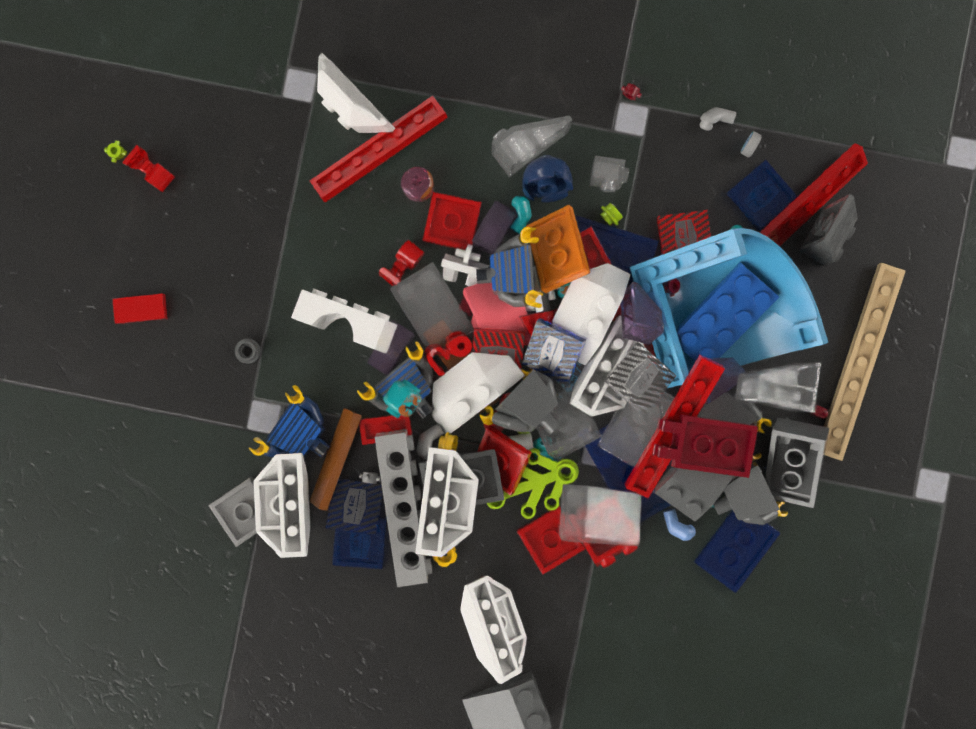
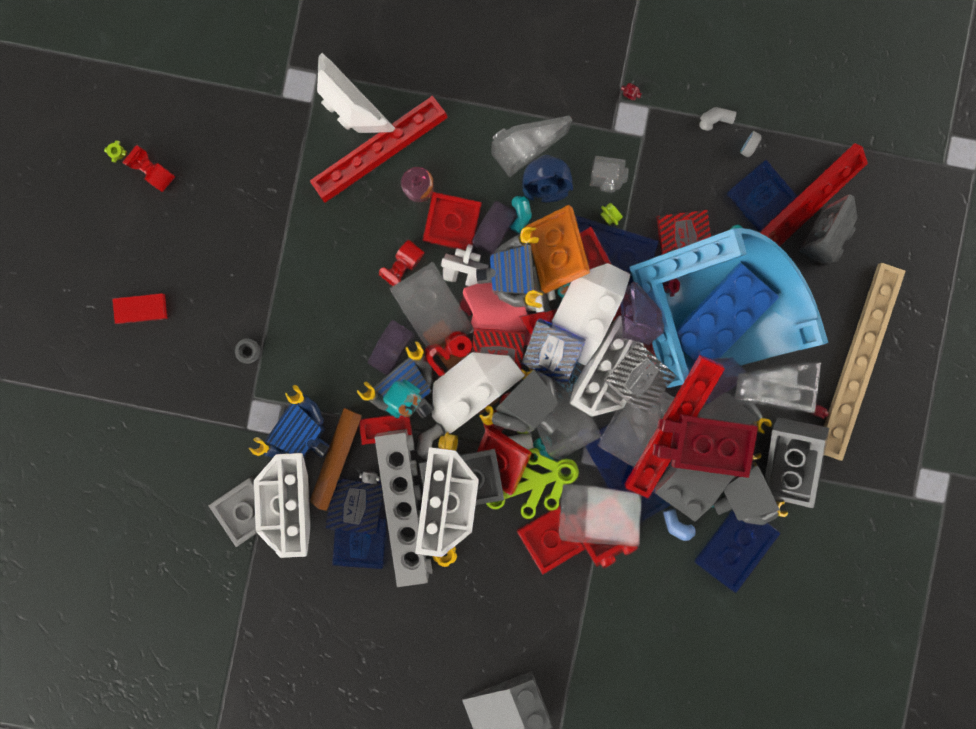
white arch [291,288,397,354] -> none
white wedge [460,575,527,684] -> none

